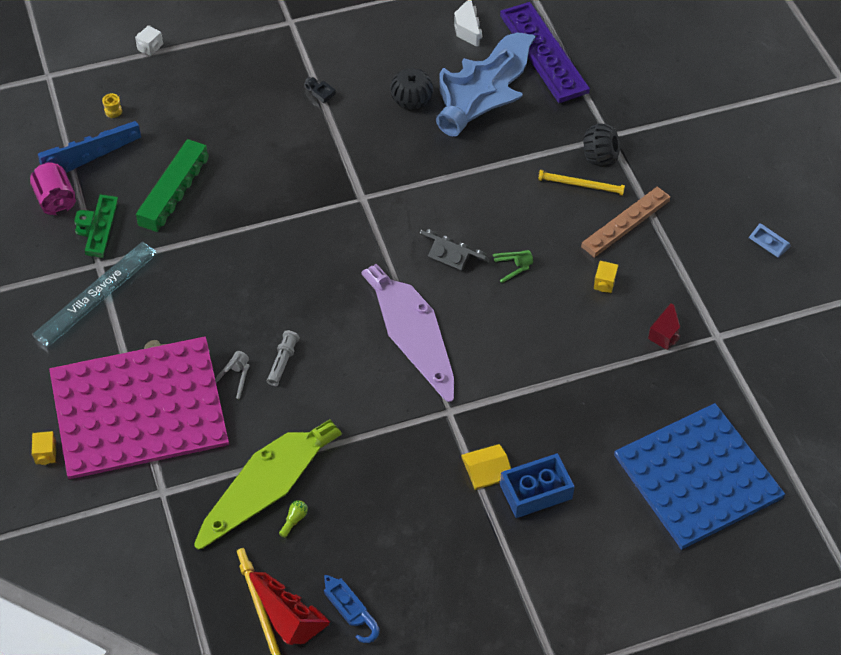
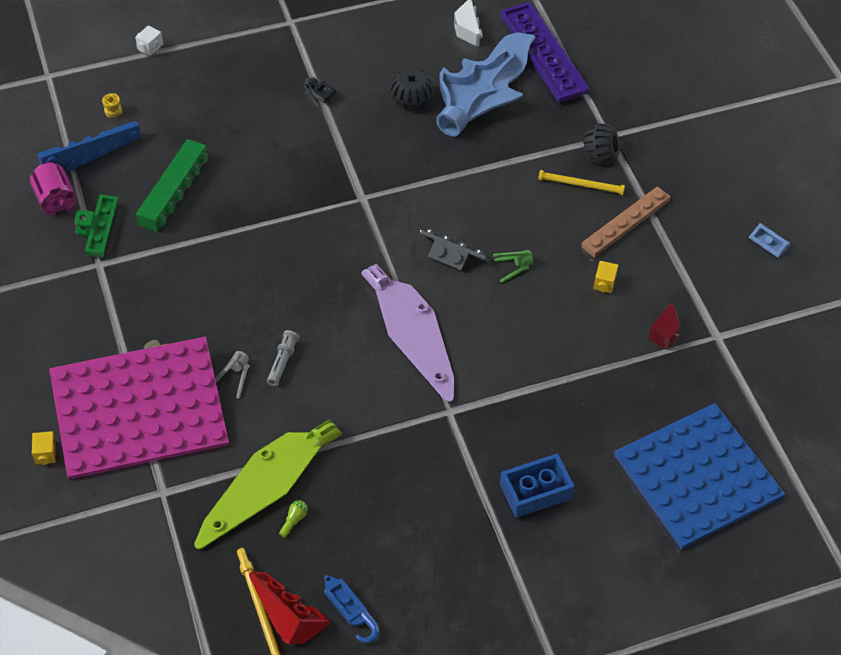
clear light blue tile [33,241,156,347] -> none
yellow slope [461,444,511,490] -> none

